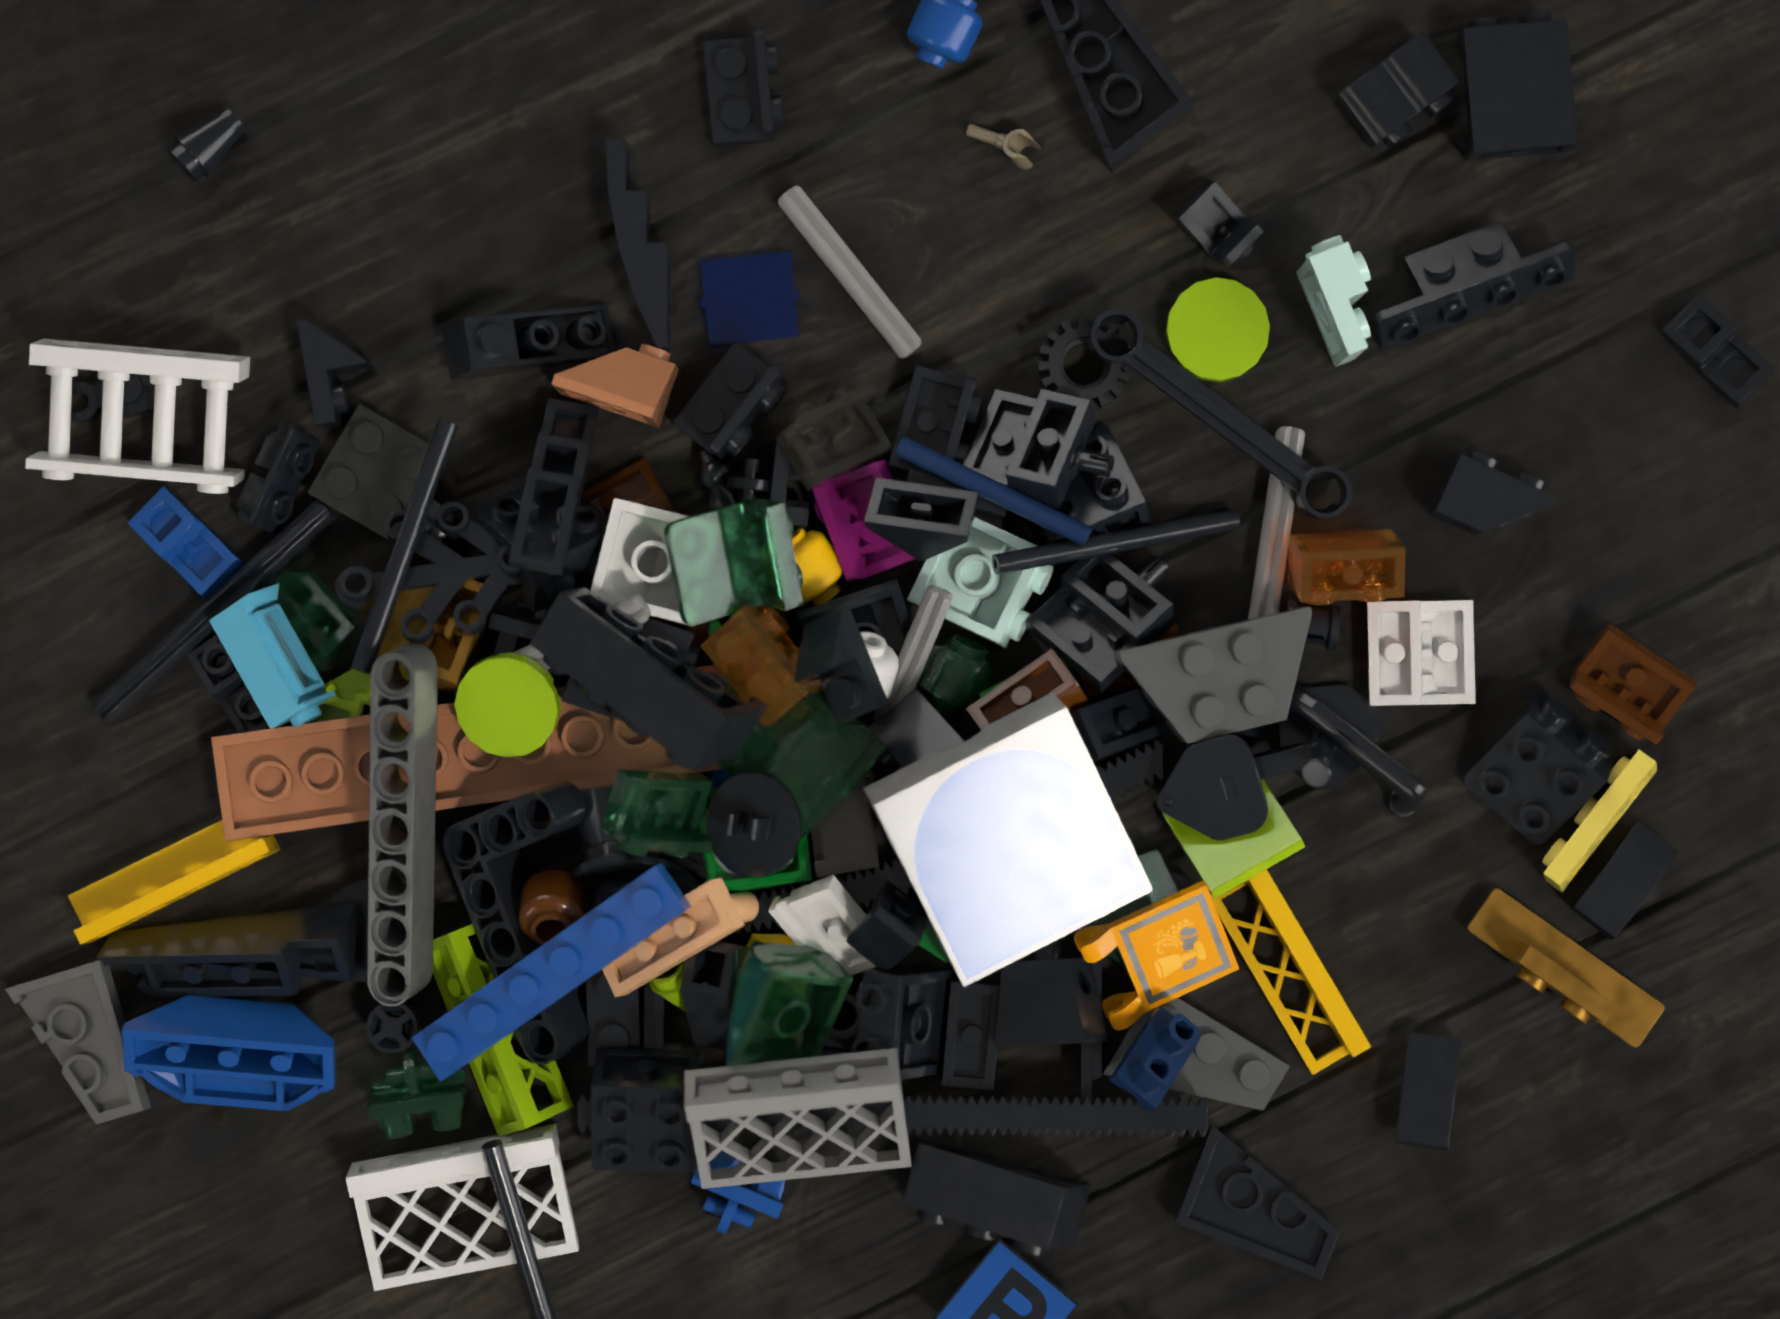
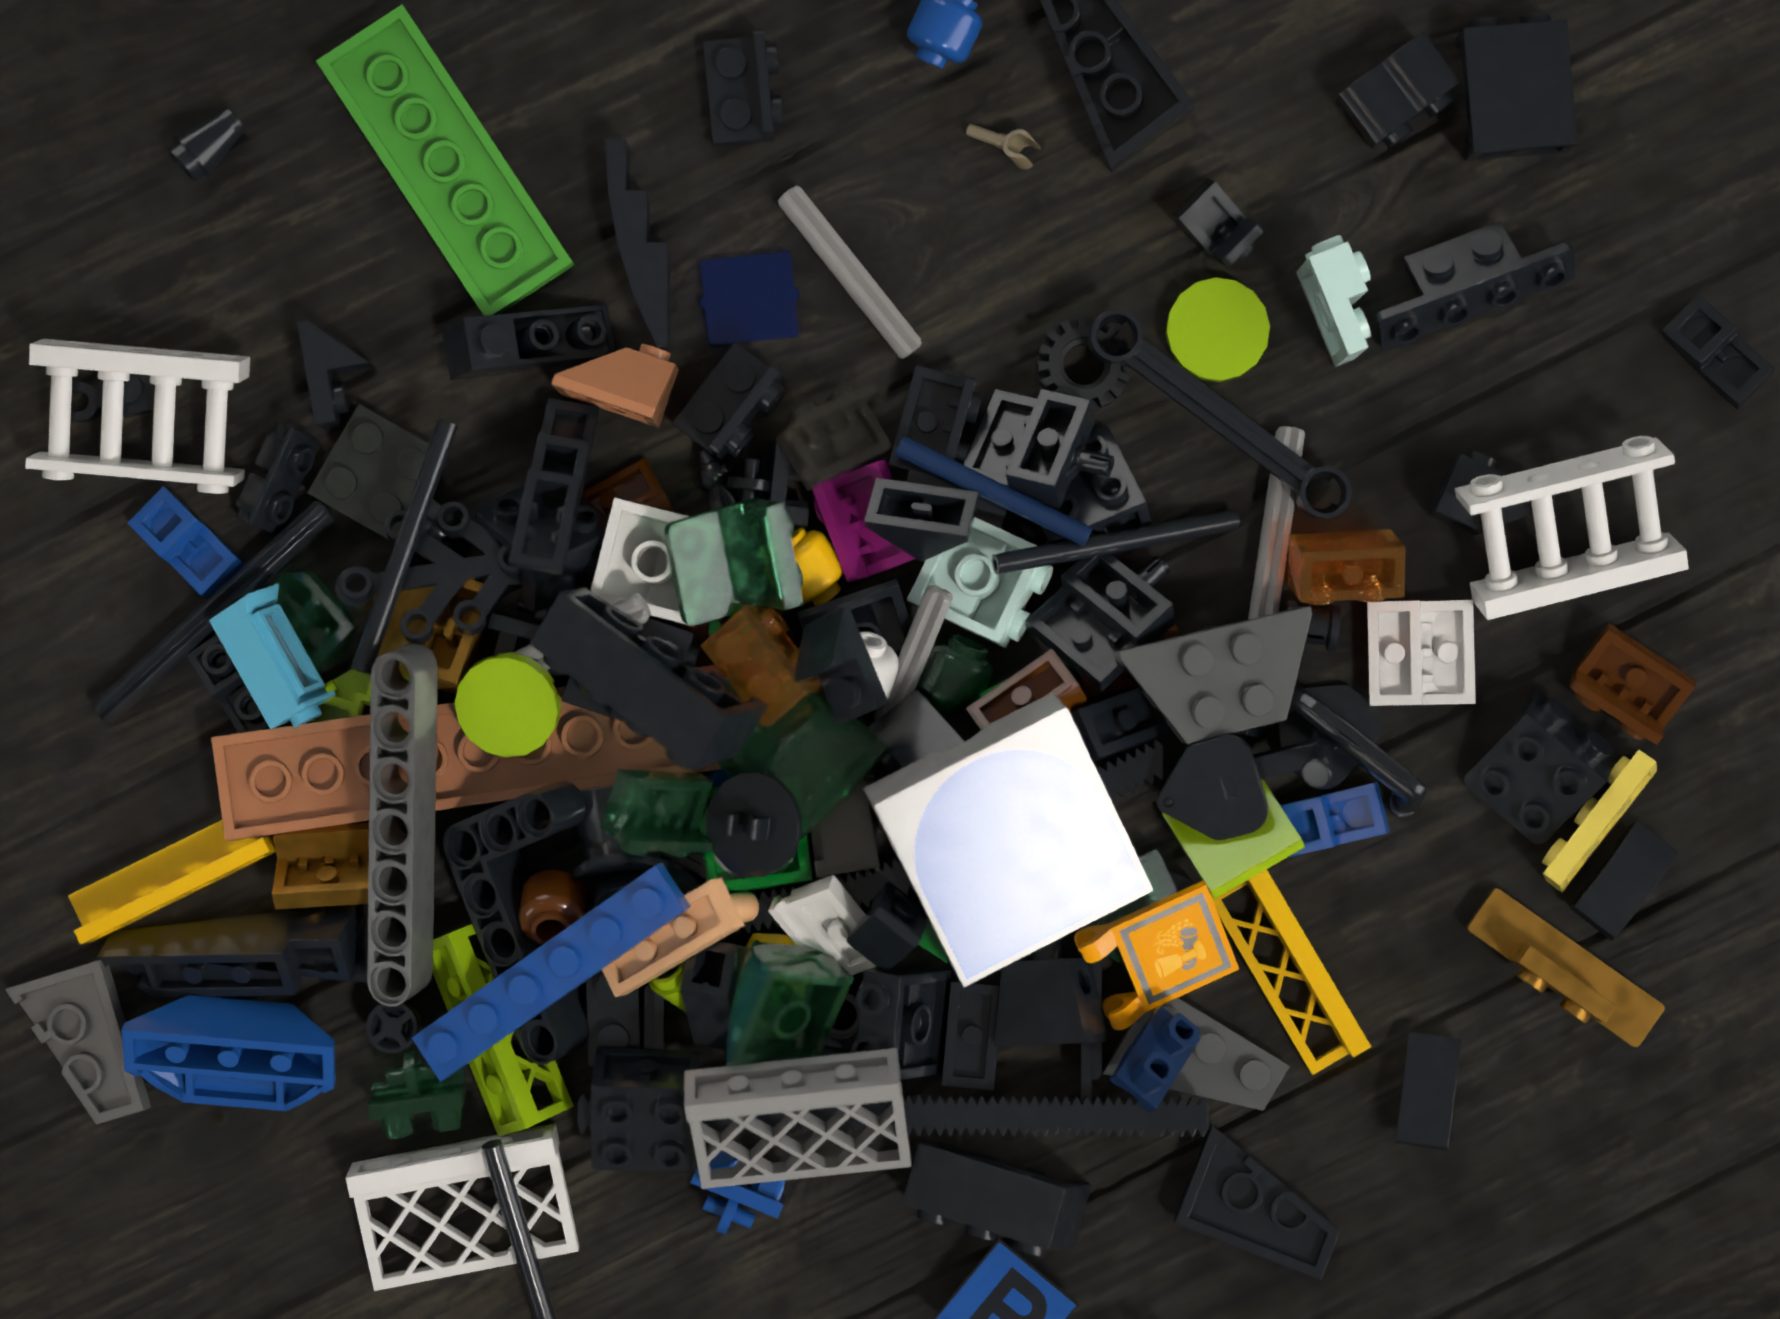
none -> pearl gold bracket [272,823,369,909]
none -> bright green plate [316,4,574,316]
none -> blue slope [1280,781,1390,858]
none -> white fence [1455,436,1689,620]

